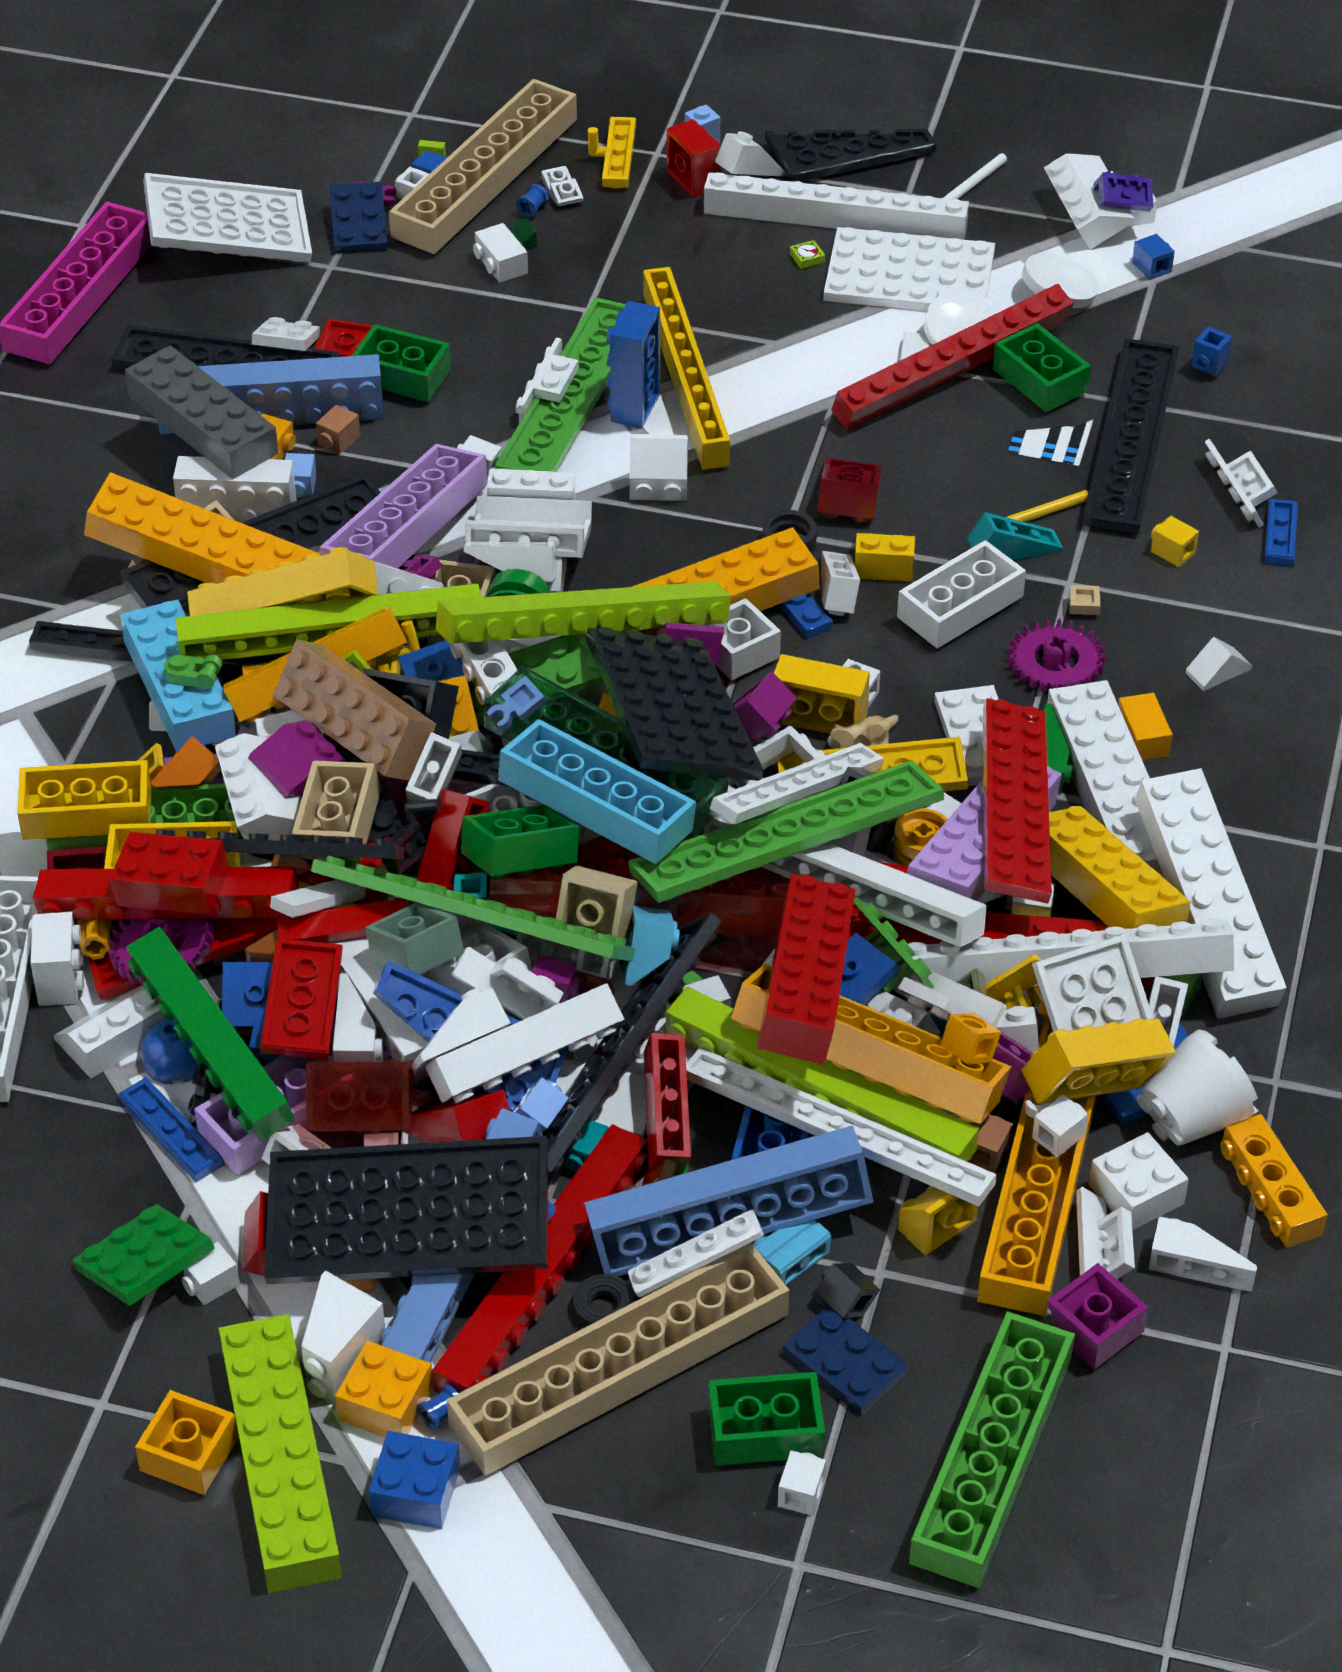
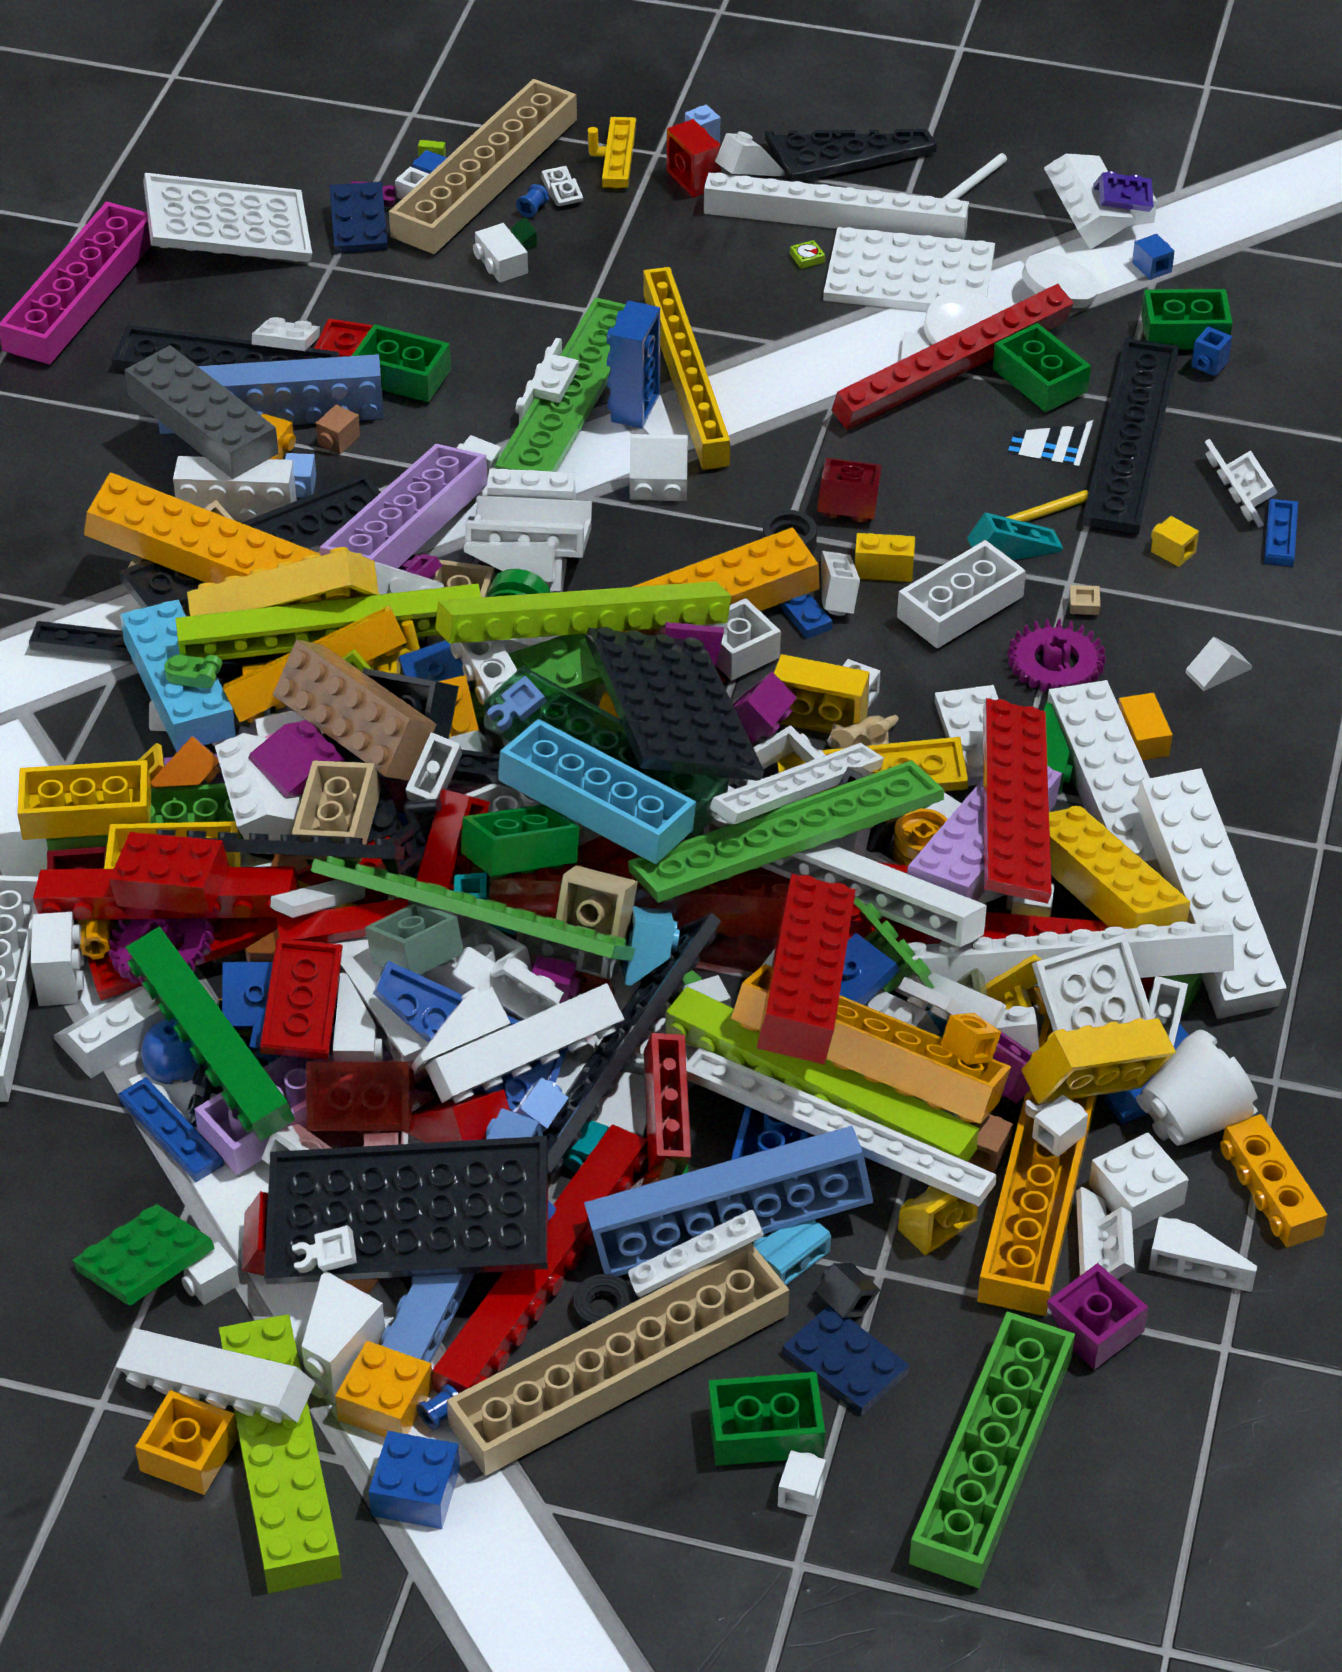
none -> white brick [116,1328,315,1423]
none -> white plate [292,1225,357,1273]
none -> green brick [1141,289,1233,350]

